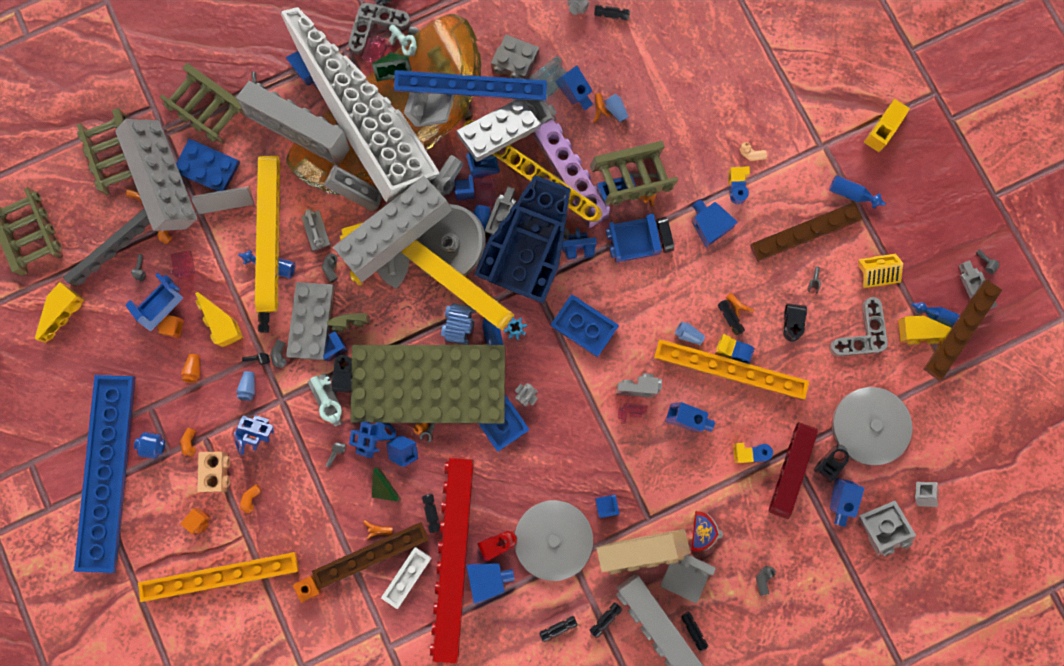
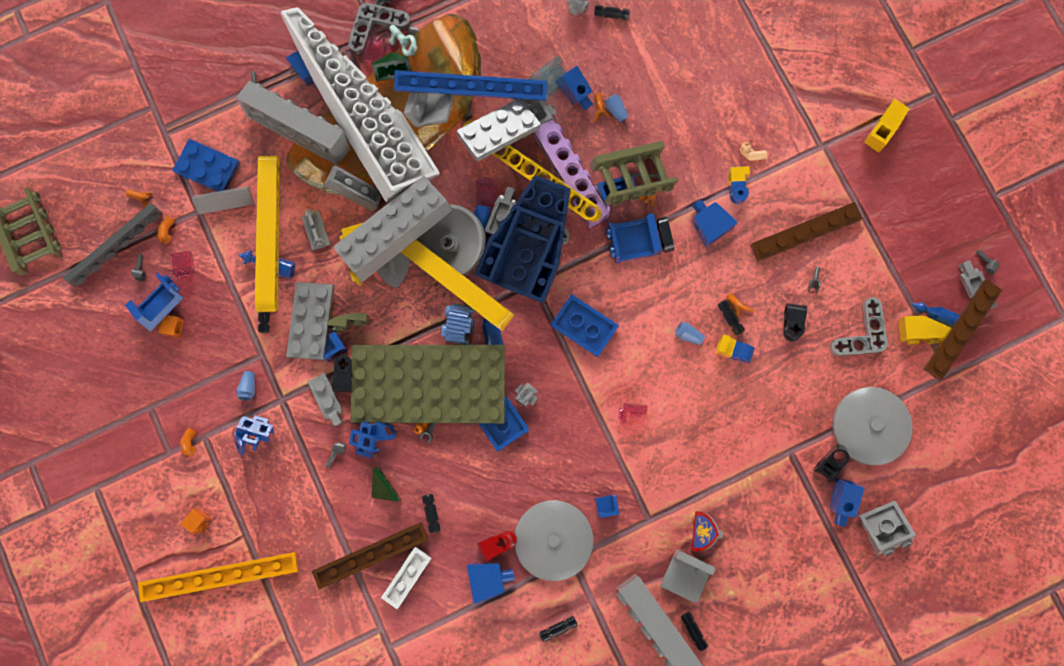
yellow slope [35,282,84,343] -> none
blue plate [74,375,136,573] -> none
olive fence [77,108,132,195] -> none
light grey brick [115,119,197,231] -> none
blue head [134,432,165,459] -> none
olive fence [160,63,245,144] -> none
orange cone [180,354,200,383] -> none
yellow slope [195,292,244,347] -> none
light nougat brick [197,452,230,492] -> none
orange arm [240,484,262,513] -> none
black hand [242,353,270,365] -> none
dark grey arm [270,339,287,368] -> none
orange plate [292,575,322,603] -> none
light aqua piece [310,376,342,424] -> none
dark grey arm [322,254,338,283] -> none
orange bar [363,520,393,540] -> none
blue panel [386,435,418,467] -> none
light grey piece [430,155,464,196] -> none
red brick [430,458,474,664] -> none
blue panel [455,175,475,200] -> none
blue slope [466,152,500,179] -> none
light grey plate [491,34,539,79] -> none
dark azure gear [504,317,527,341] -> none
blue hips [562,228,597,260] -> none
black axle [590,603,622,638] -> none
tan brick [597,529,690,574] -> none
light grey plate [615,373,662,398] -> none
light orange plate [654,339,810,400] -> none
blue torso [665,402,715,432] -> none
leg [733,443,773,464] -> none
dark grey arm [756,566,776,595] -> none
dark red beam [768,422,818,520] -> none
blue wheel [829,175,886,209] -> none
yellow panel [858,254,903,288] -> none
light grey slope [915,482,939,507] -> none

